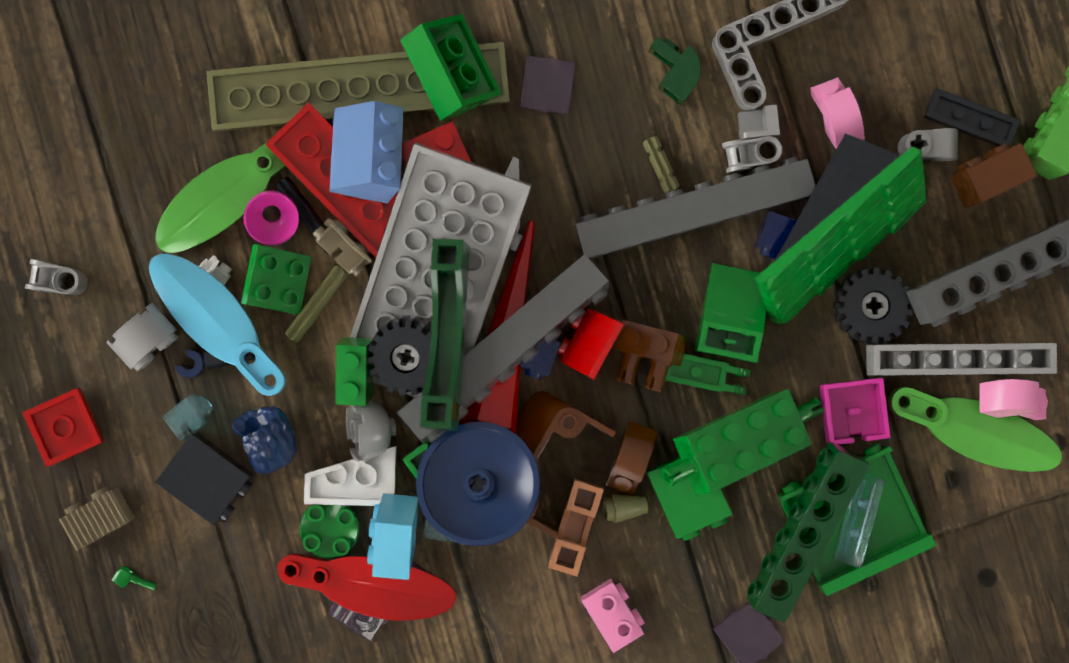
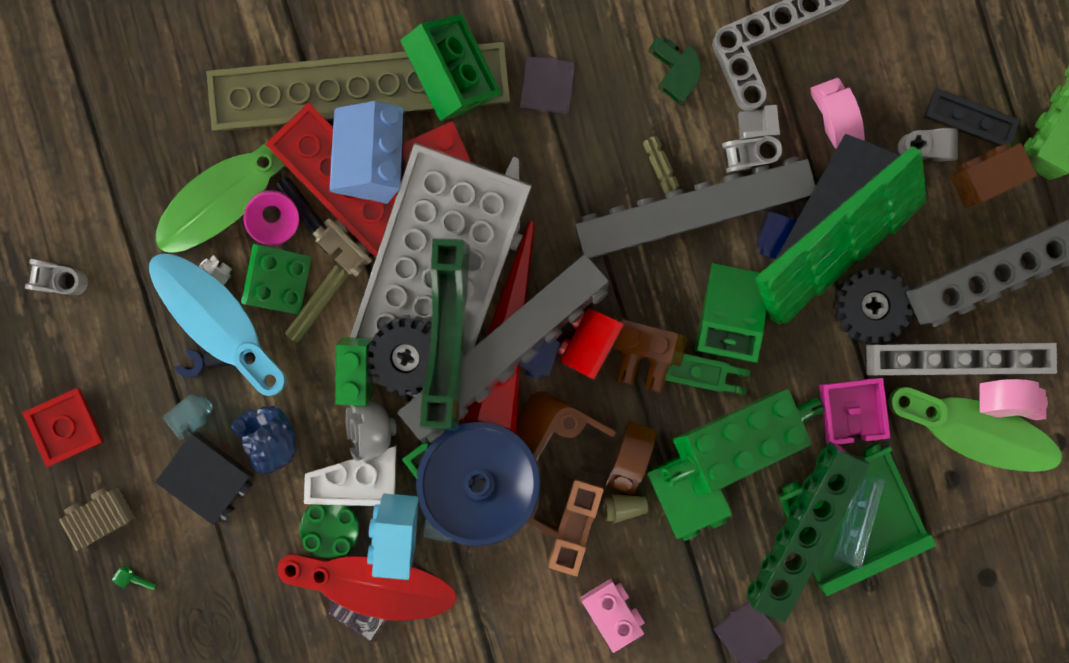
light grey brick [106,303,179,372] -> none

